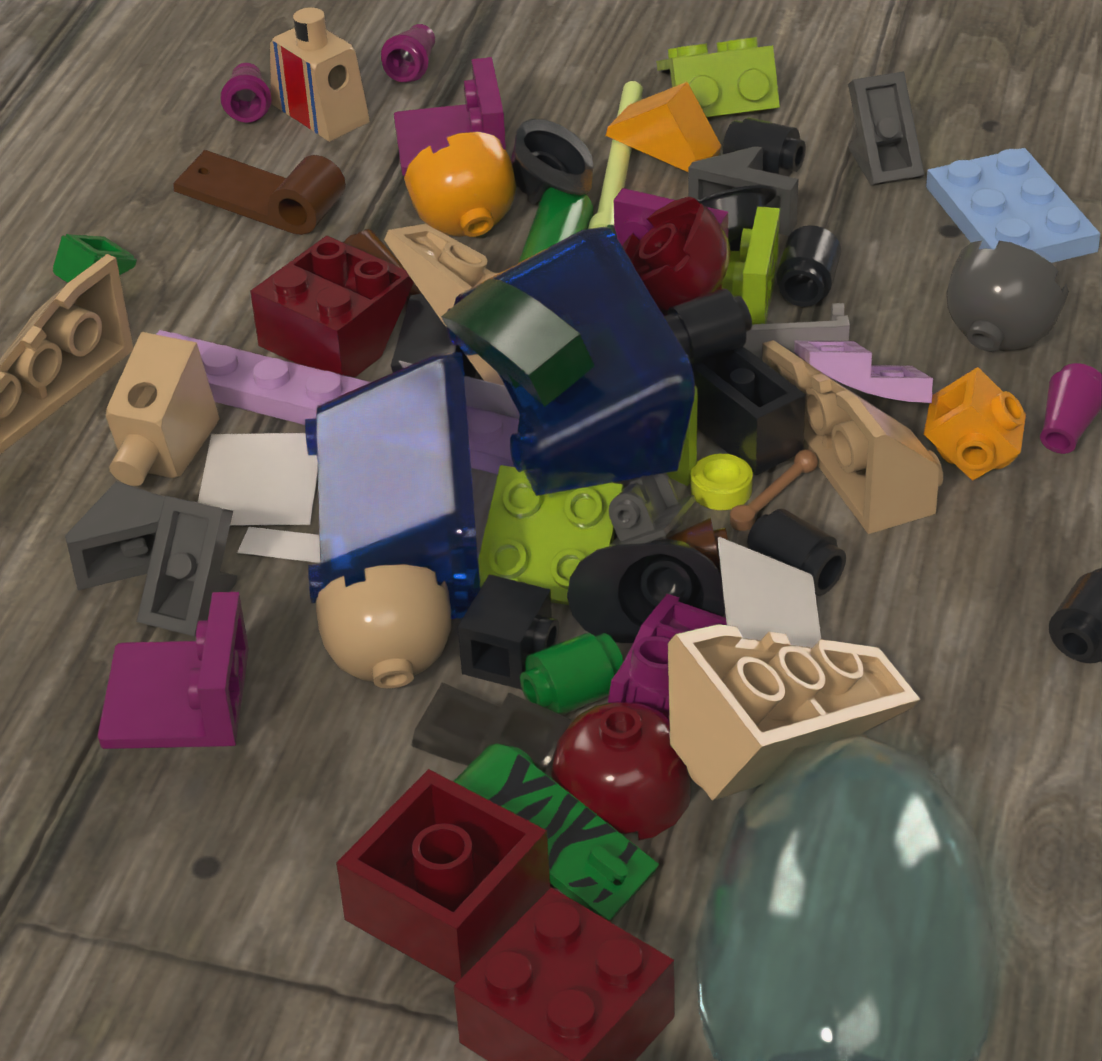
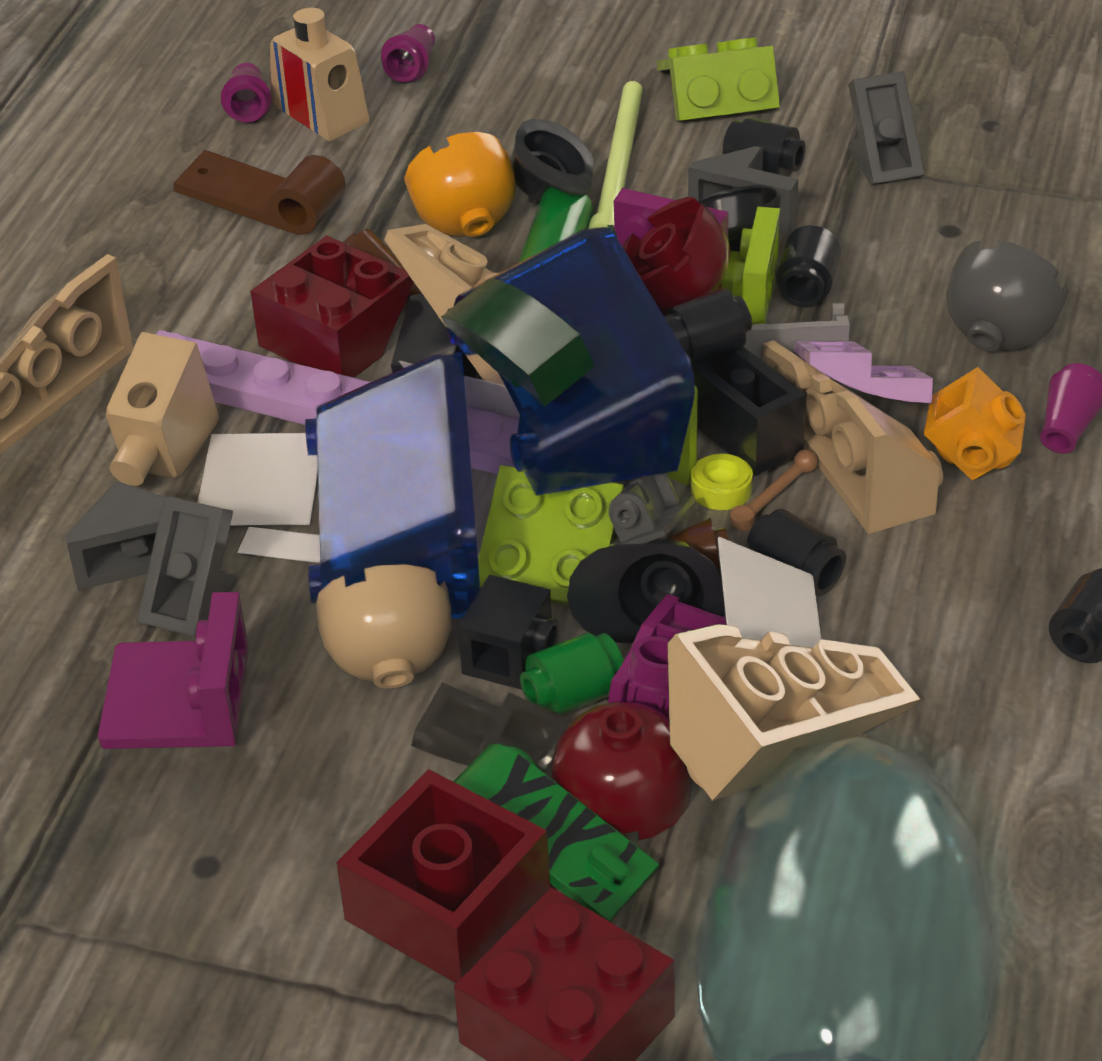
green slope [53,234,137,283] -> none
magenta bracket [394,57,506,176] -> none
light orange slope [605,82,722,172] -> none
light blue plate [926,148,1100,263] -> none

